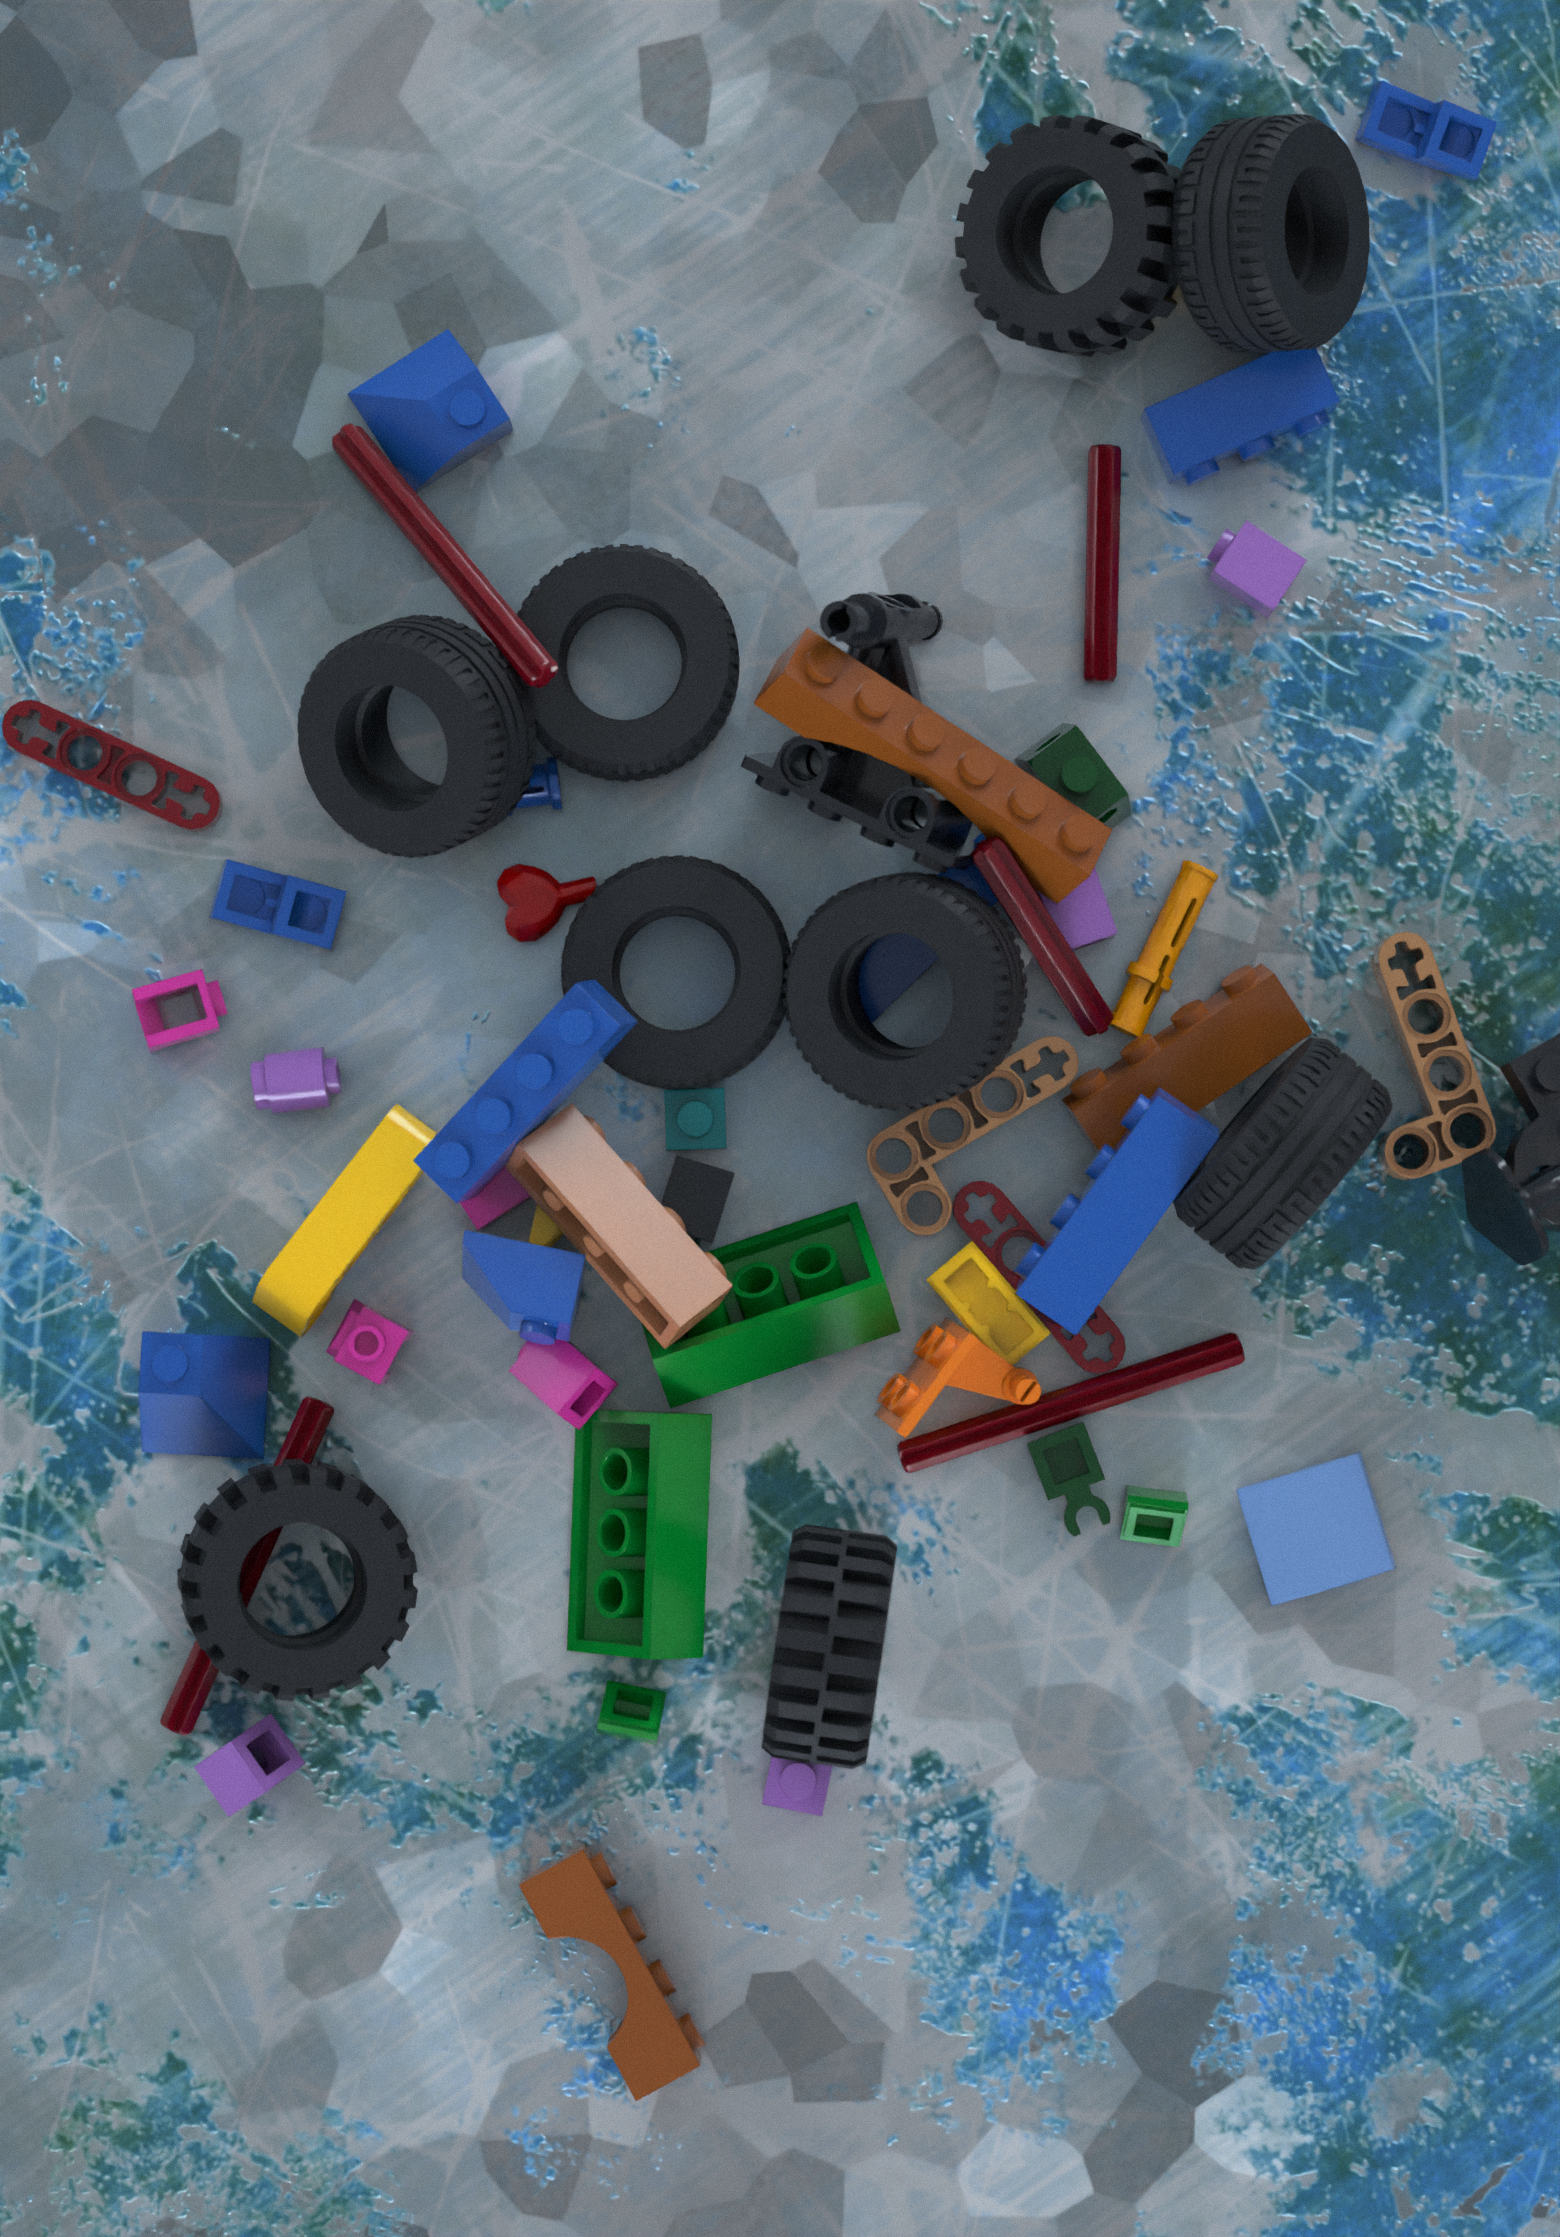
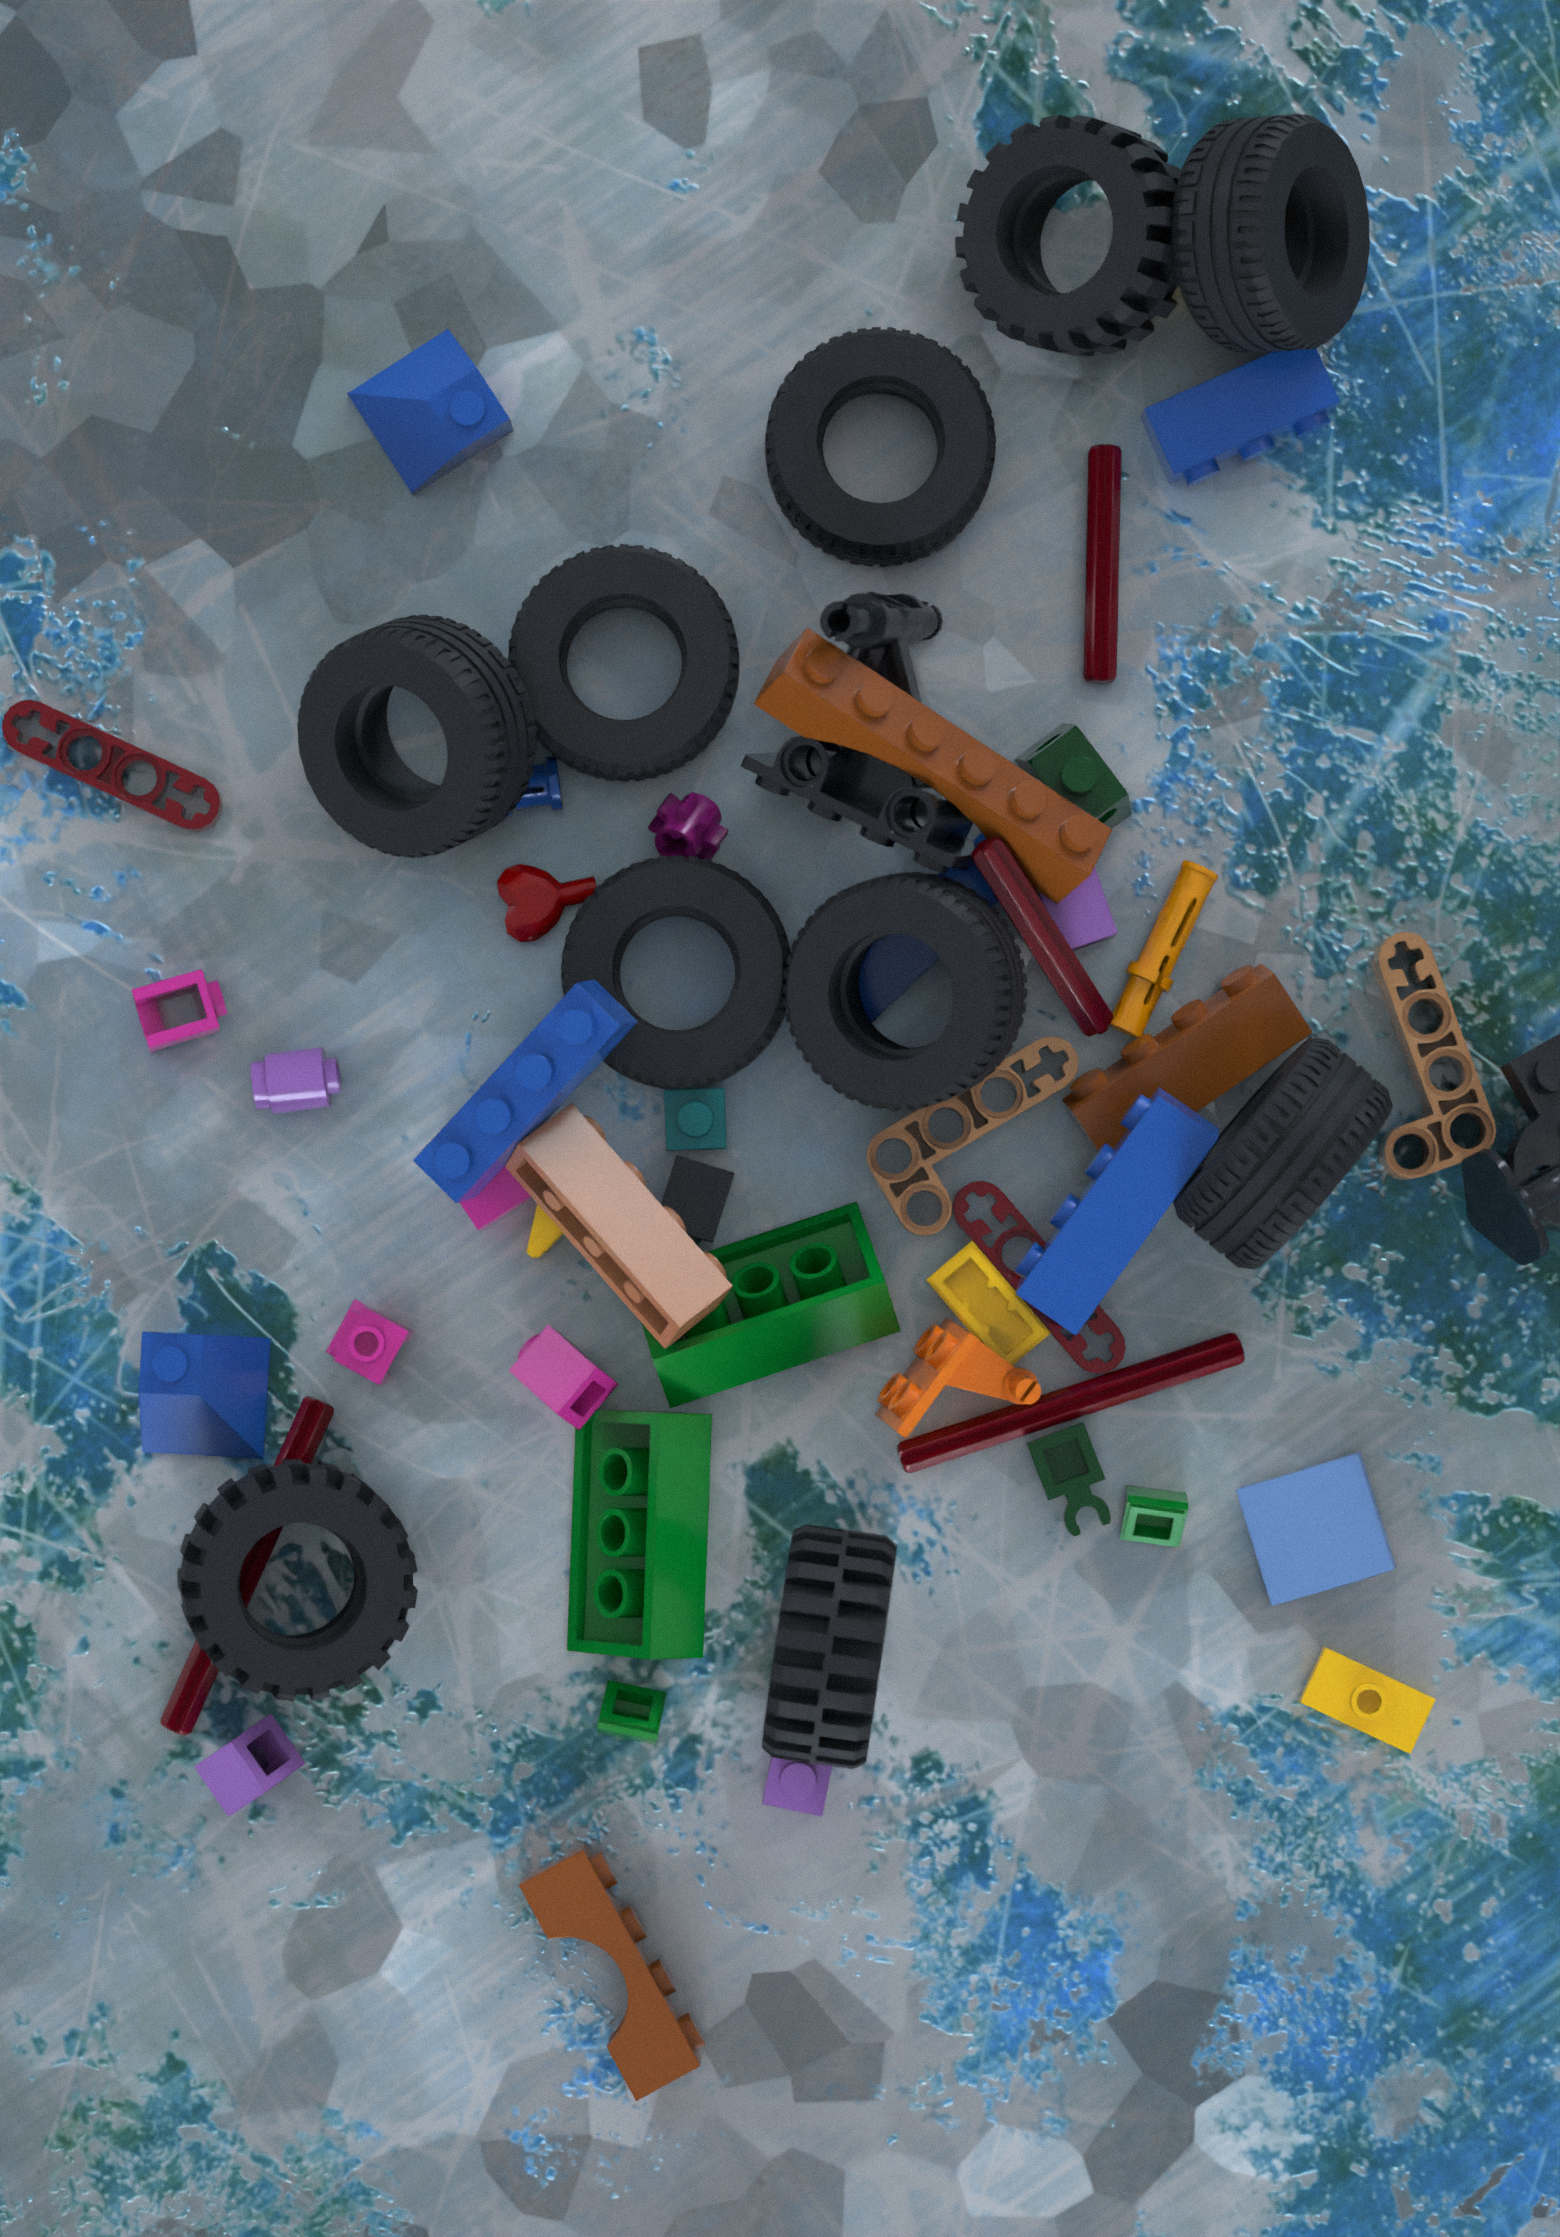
blue slope [209,859,347,950] -> none
yellow beam [252,1104,438,1338] -> none
dark red axle [332,423,558,688] -> none
blue slope [462,1230,586,1345] -> none
medium lavender brick [1207,520,1307,618] -> none
blue slope [1355,80,1497,180] -> none
none -> magenta gear [648,792,728,860]
none -> black tyre [765,327,996,567]
none -> yellow plate [1298,1646,1436,1754]

